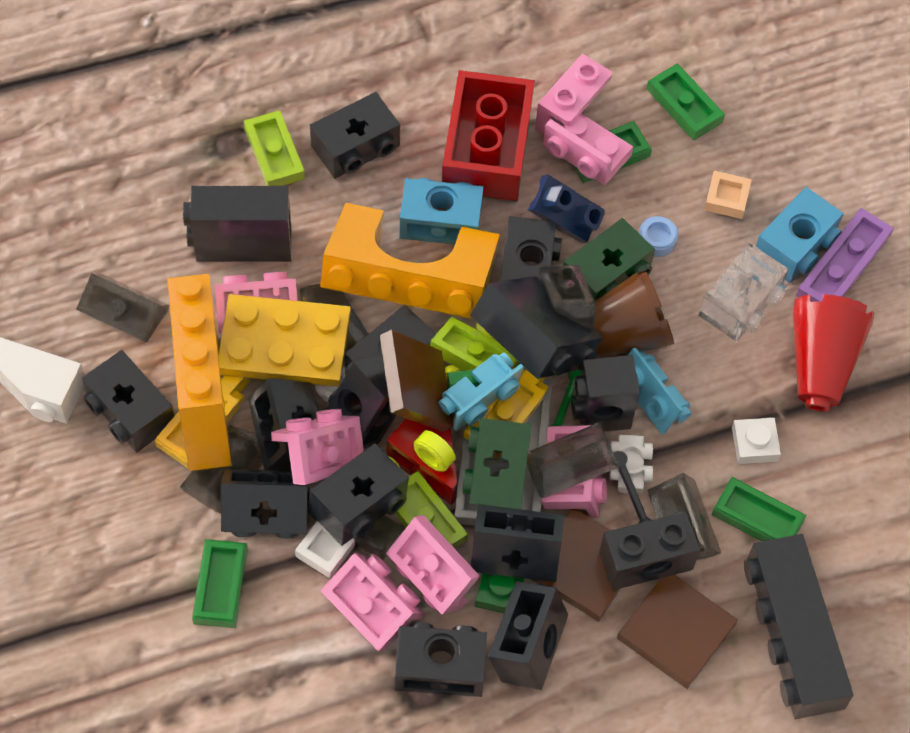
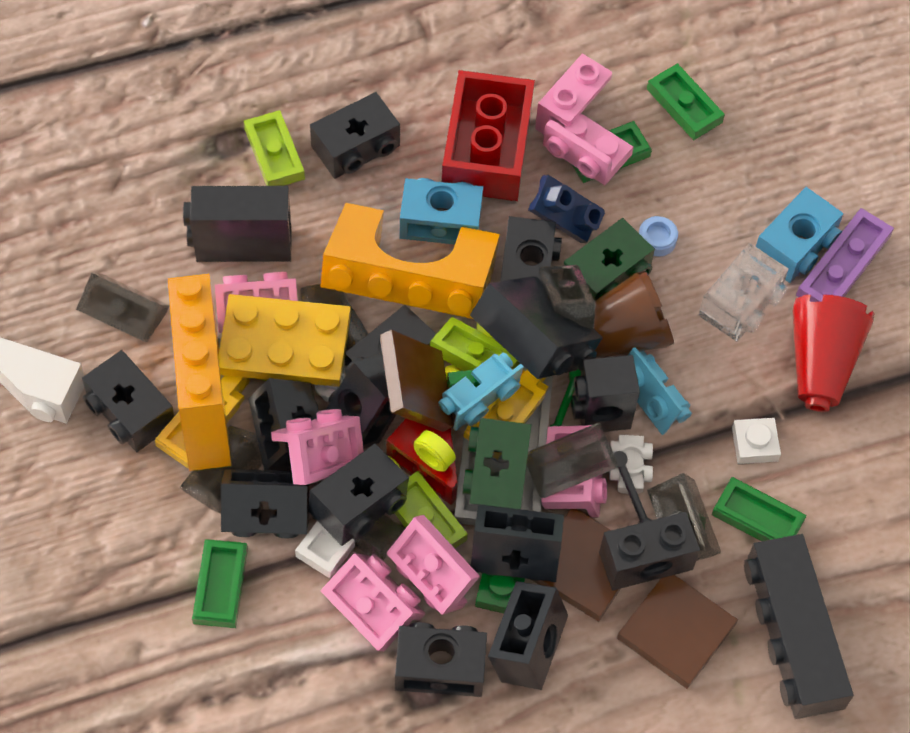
light nougat plate [704,171,752,219] -> none

